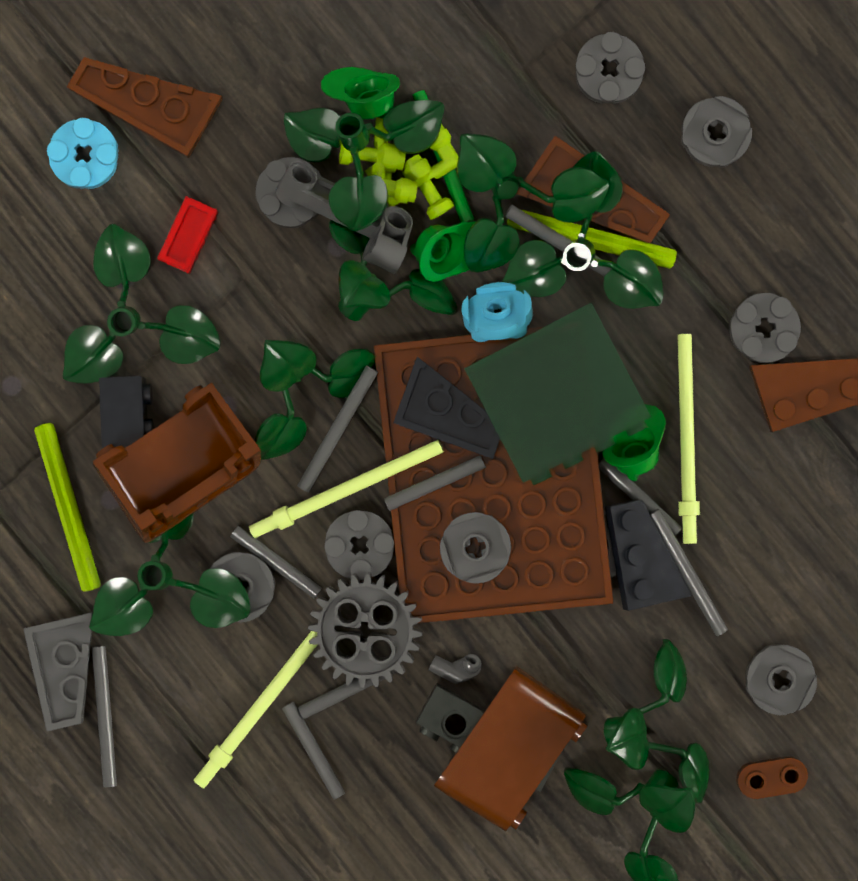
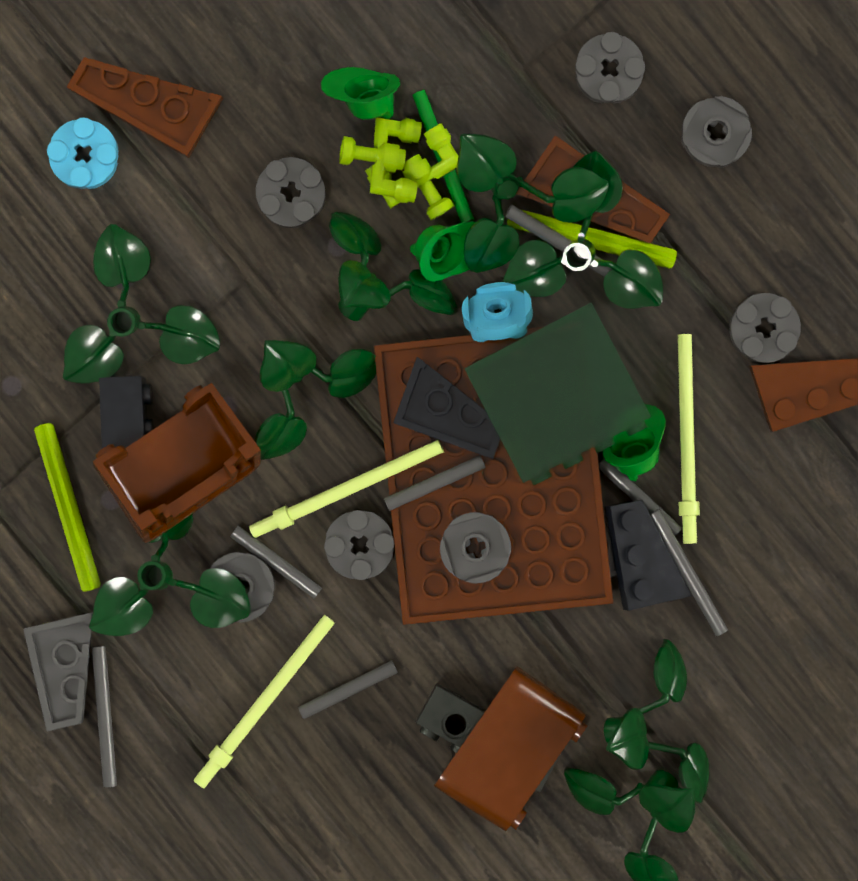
red tile [157,196,219,274] -> none
dark grey piece [276,161,413,274] -> none
dark grey bar [282,701,345,800] -> none
dark green plant [284,100,445,231] -> none
dark grey bar [297,365,378,493] -> none
dark grey gear [308,572,423,688] -> none
dark grey arm [428,654,482,684] -> none
reddish brown plate [736,756,808,799] -> none
dark grey plate [745,644,817,715] -> none

